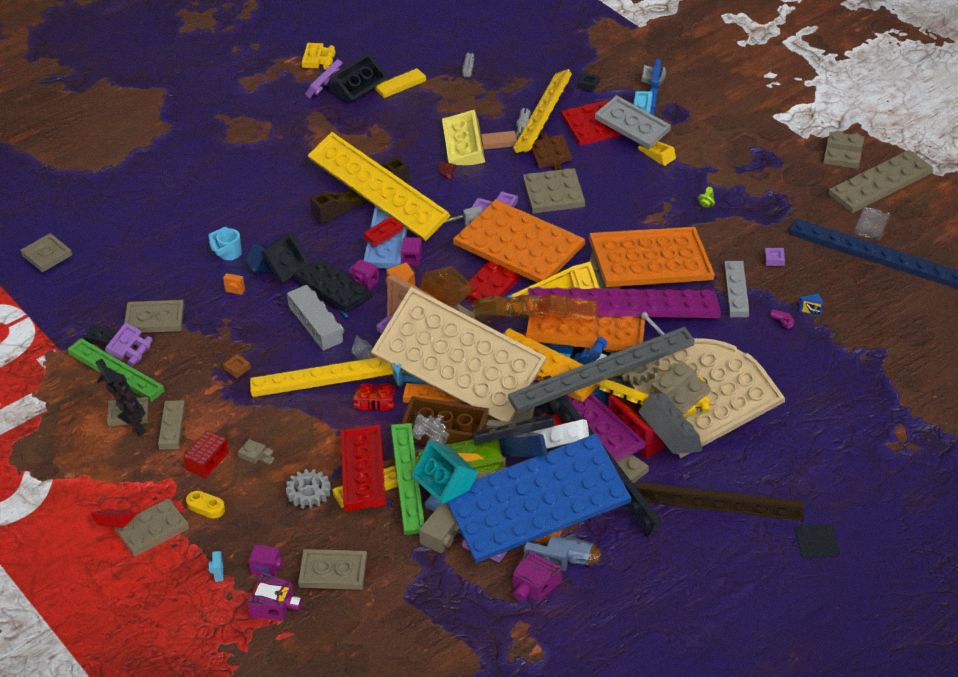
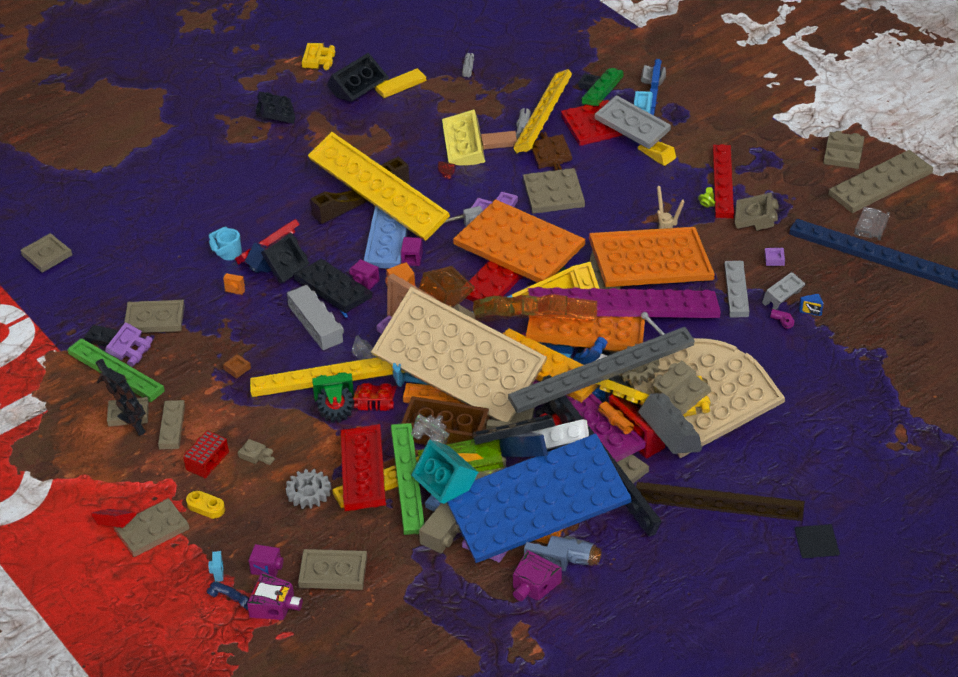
medium lavender plate [305,59,343,98] -> none
red plate [363,216,403,247] -> none
none -> dark blue arm [206,582,250,610]
none -> red plate [234,219,299,264]
none -> black plate [256,91,296,123]
none -> plate [312,372,354,423]
none -> green plate [582,68,624,106]
none -> orange pin [598,401,634,434]
none -> tan plant [657,186,685,229]
none -> red plate [713,144,734,218]
none -> dark tan plate [735,193,779,230]
none -> light grey hinge [762,272,805,310]

